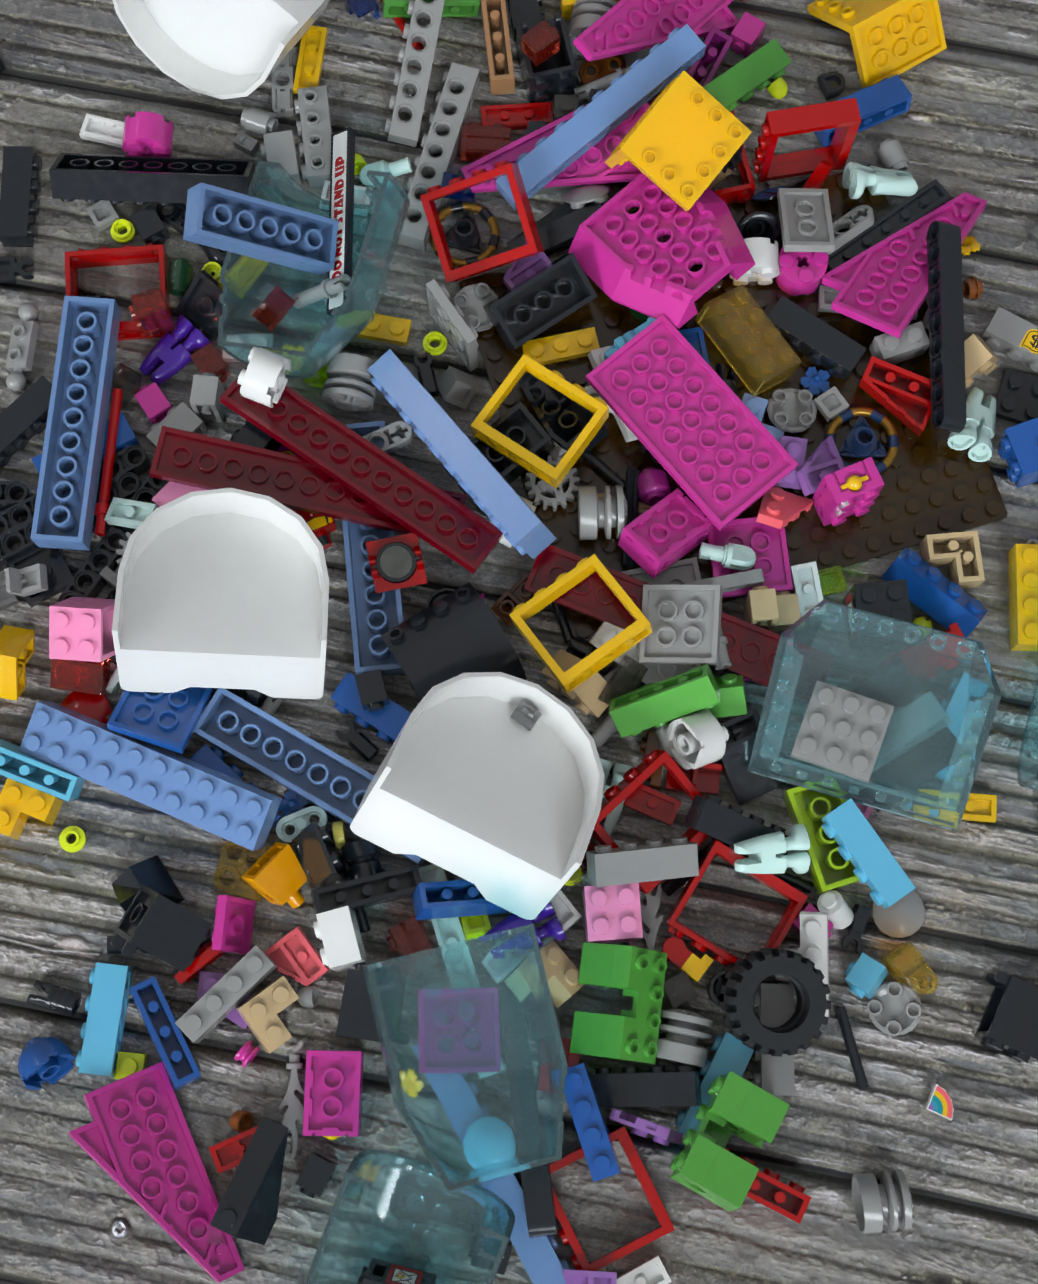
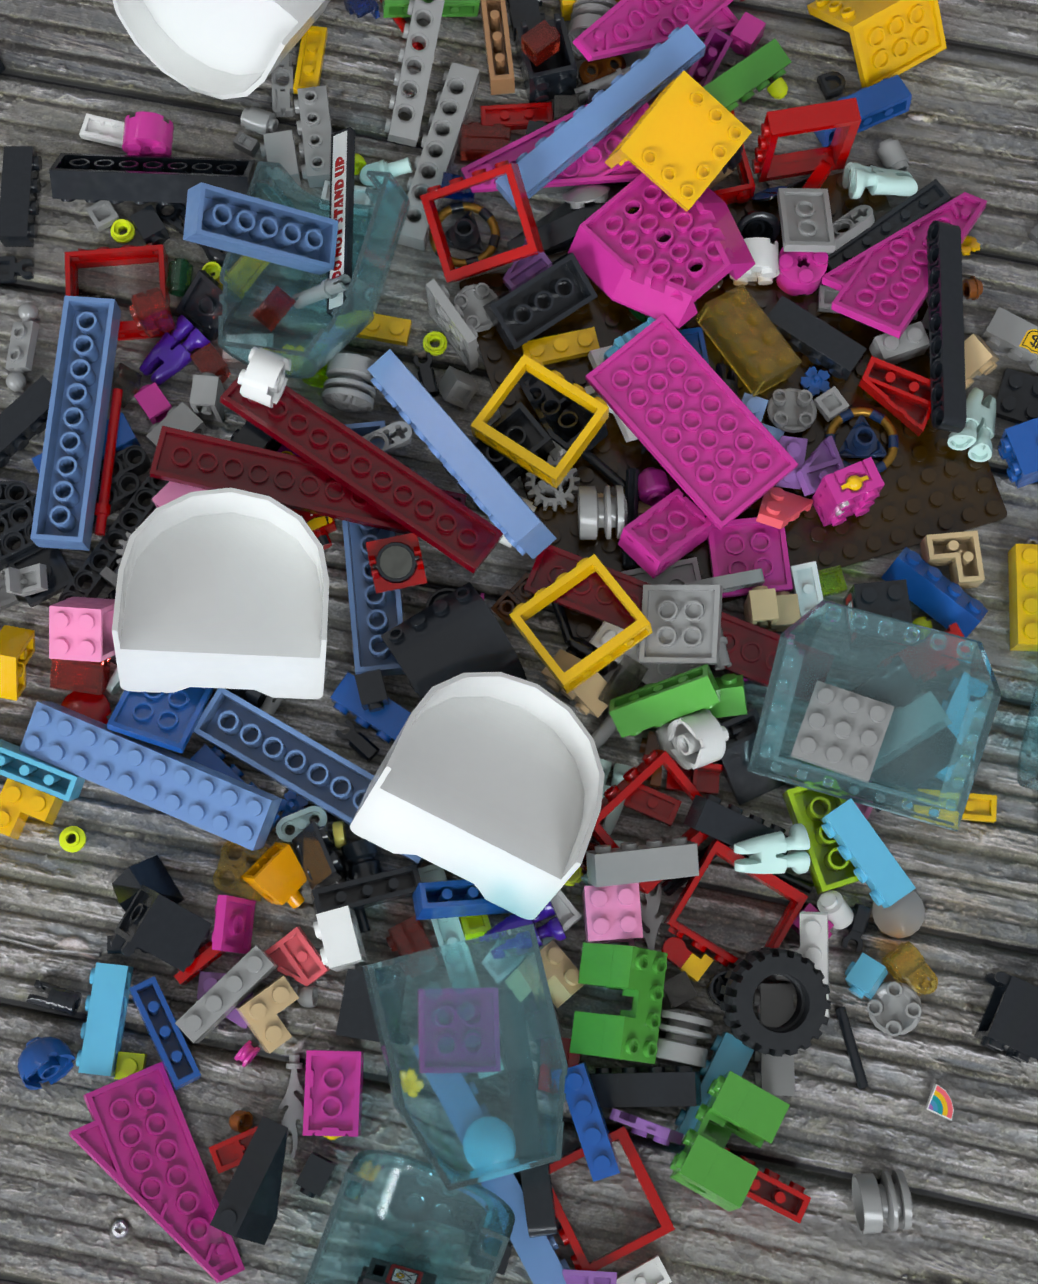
light aqua plate [104,497,158,529] -> none
flat silver piece [510,700,542,731] -> none
light aqua arm [699,542,756,571] -> none

